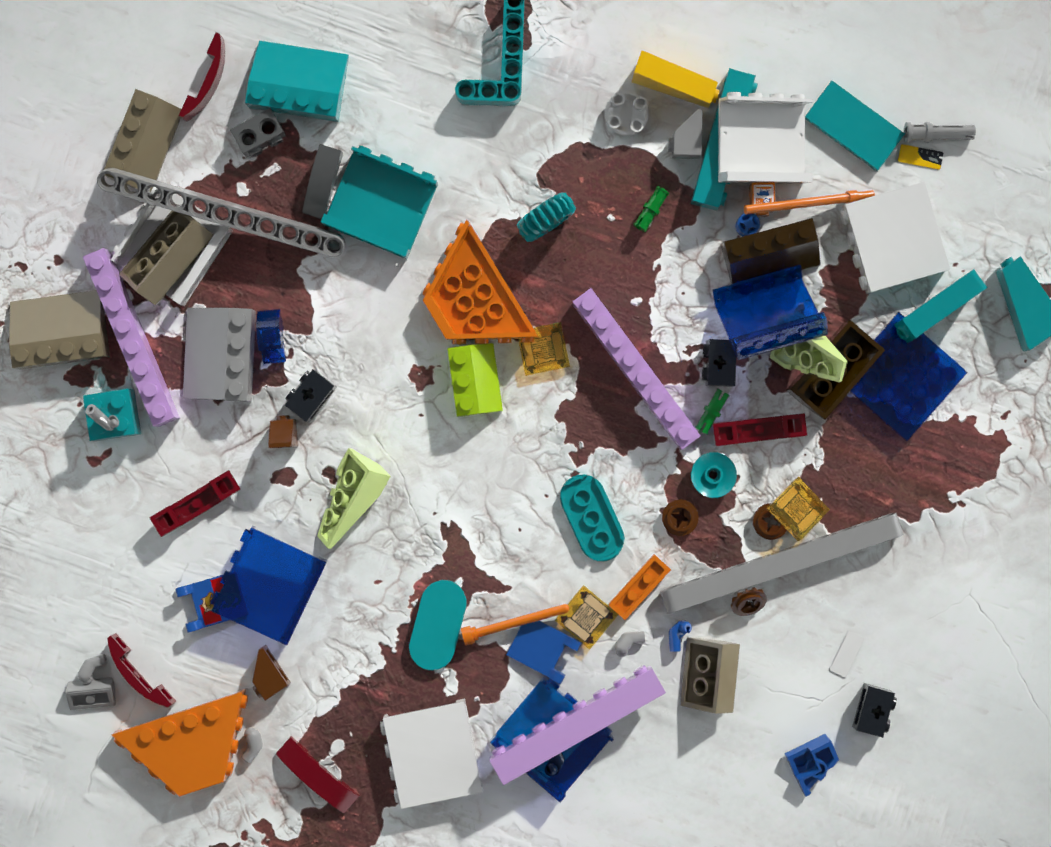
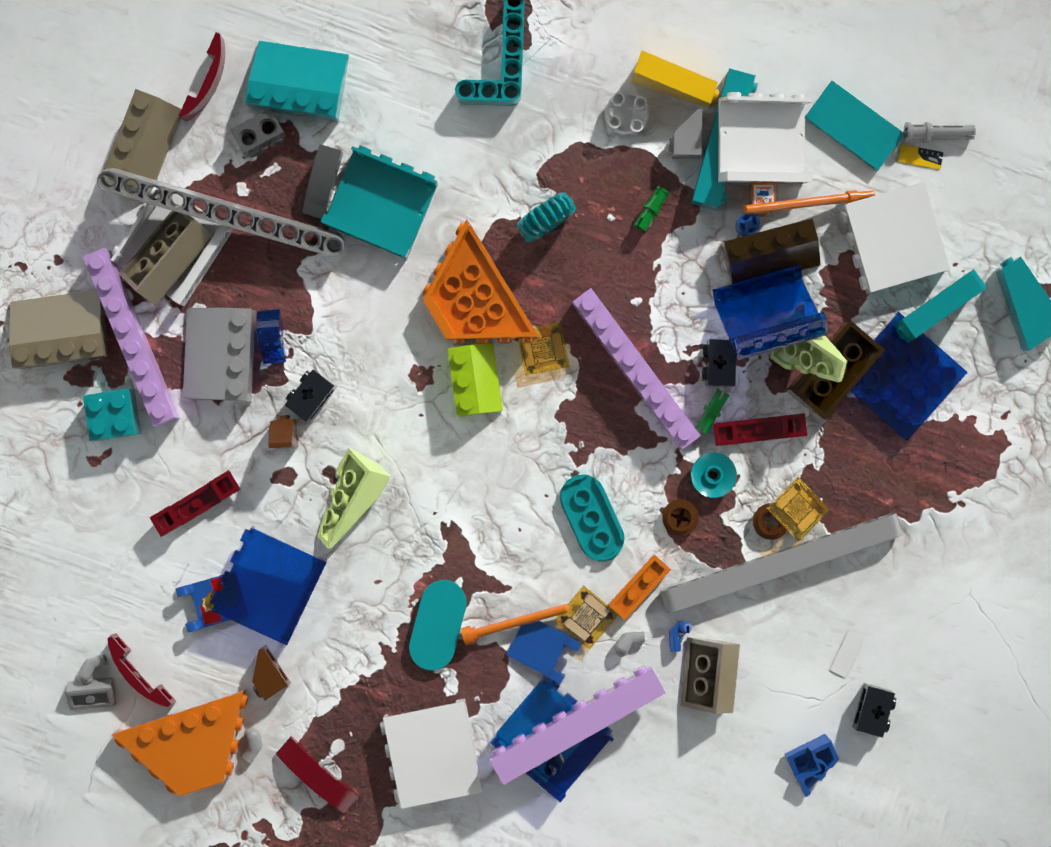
light grey arm [85,404,119,431] -> none
reddish brown gear [730,587,767,616] -> none

